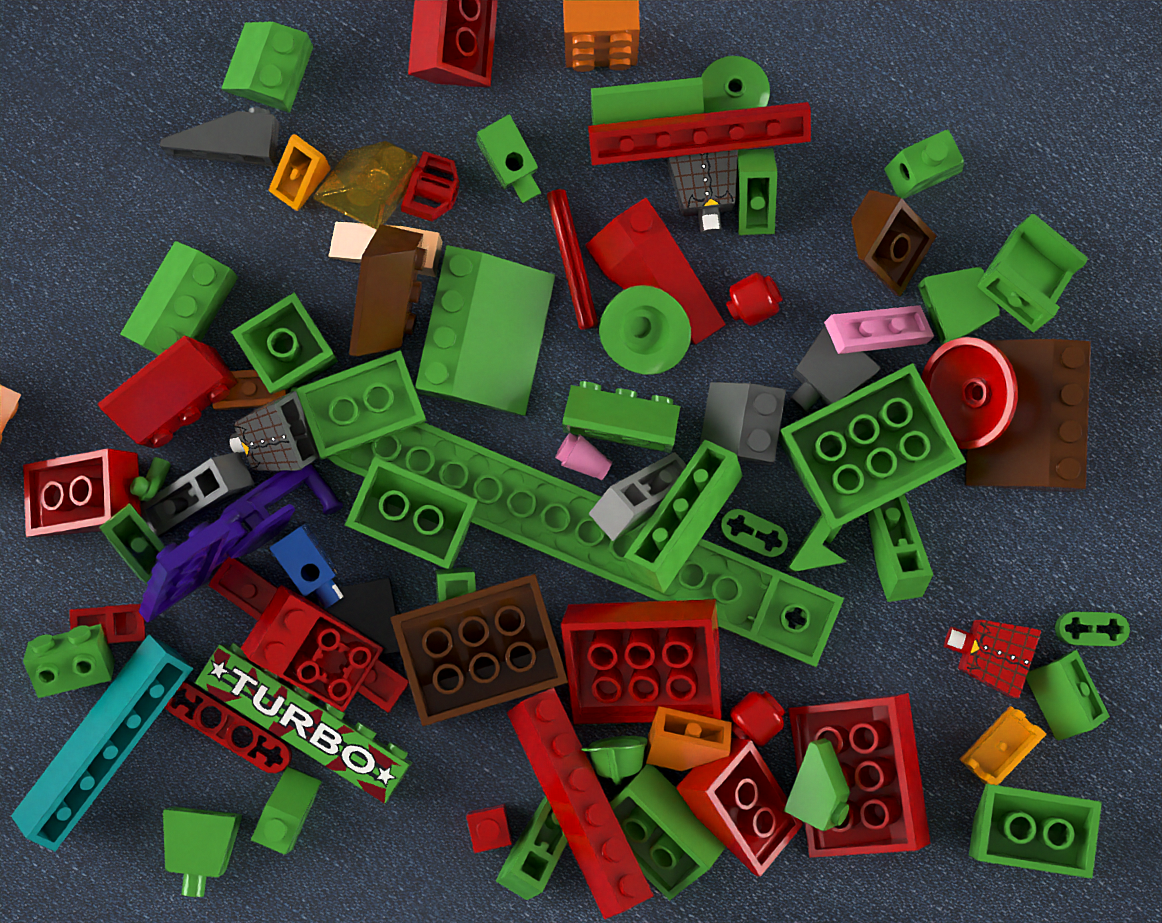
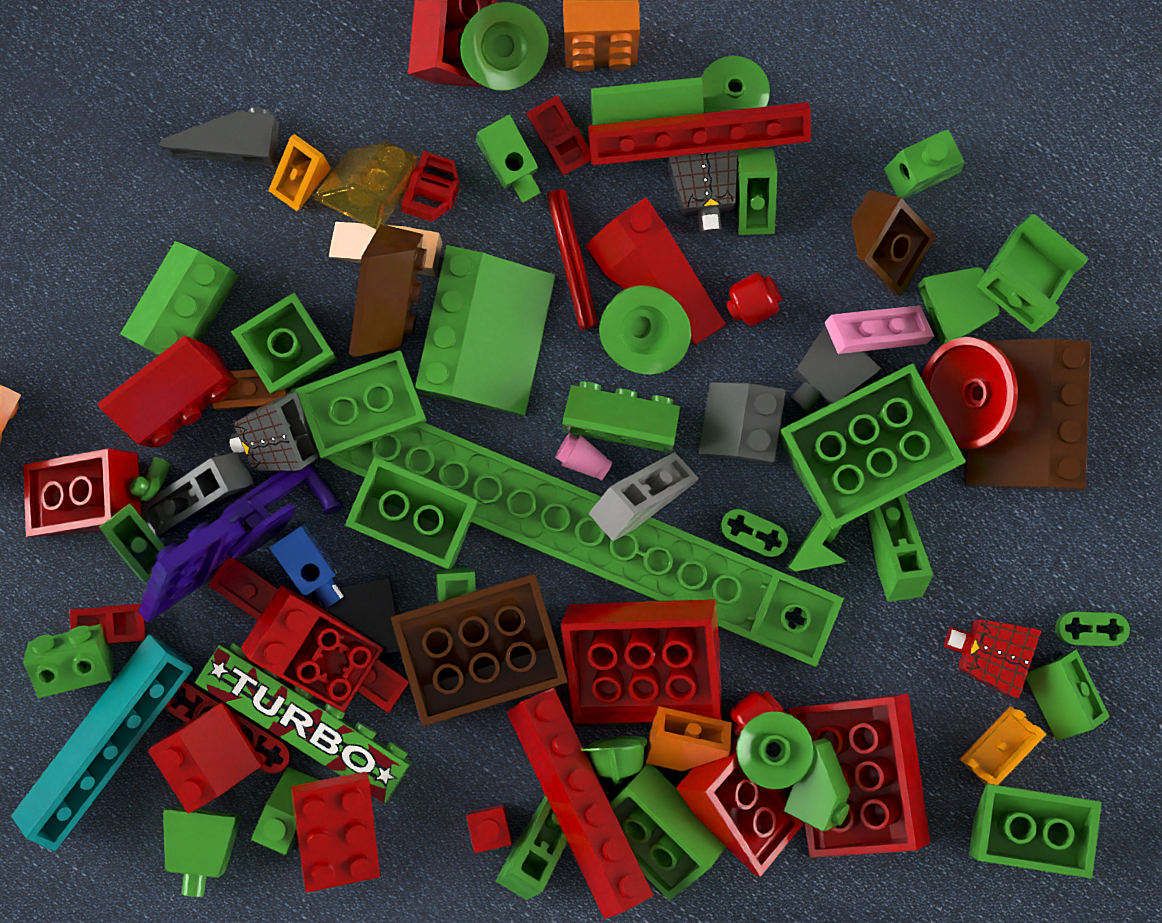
bright green slope [221,22,313,113] -> none
bright green brick [624,440,743,593] -> none
none -> red slope [147,701,264,814]
none -> red plate [291,771,380,893]
none -> bright green hat [460,2,549,90]
none -> red slope [525,95,591,176]
none -> bright green dish [737,712,813,789]

